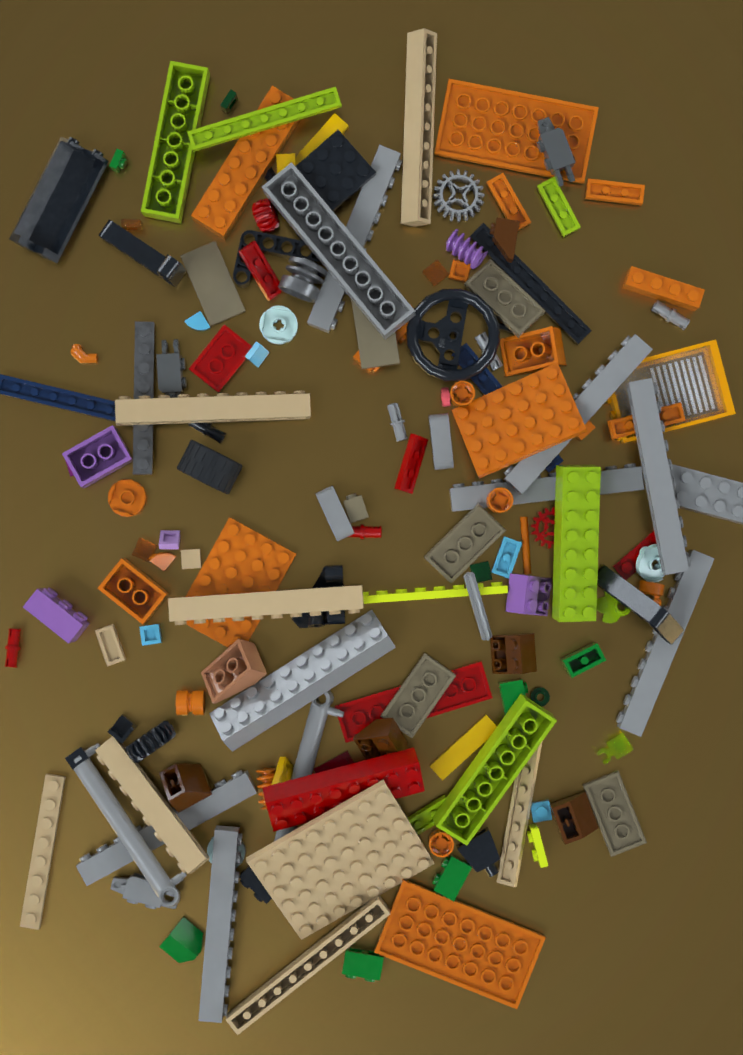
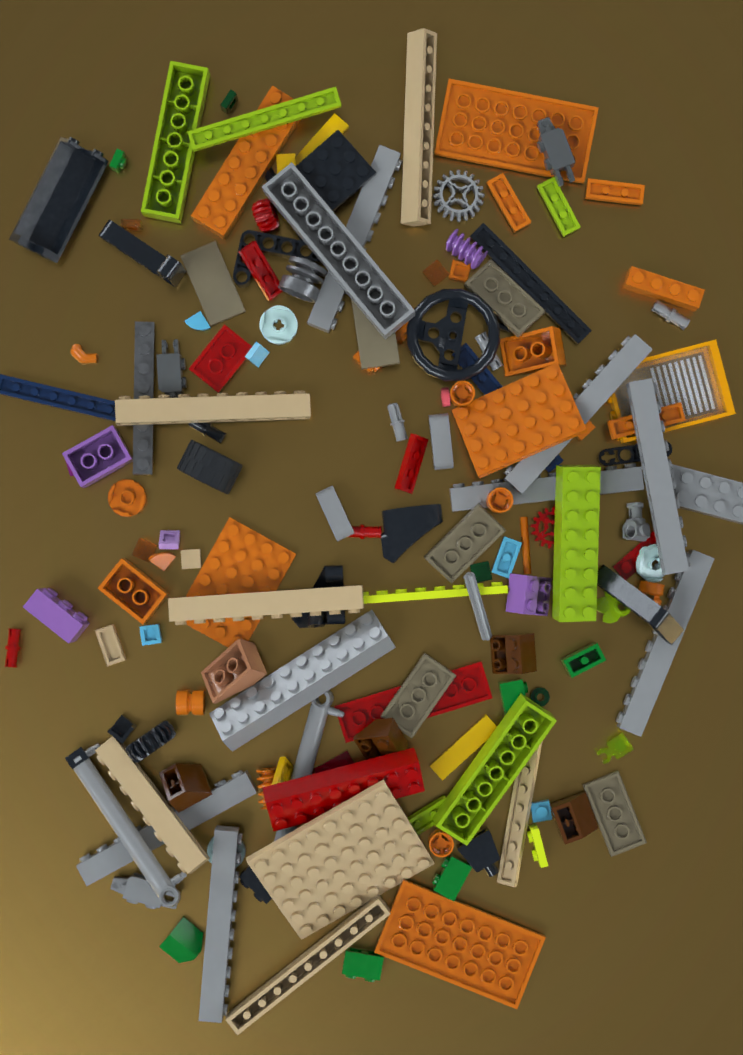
tan plate [20,773,66,930] -> none
dark tan brick [343,493,369,523] -> none
reddish brown slope [490,217,520,263] -> none
none -> black panel [381,504,443,563]
none -> black beam [597,442,672,466]
none -> light grey connector [622,502,650,542]

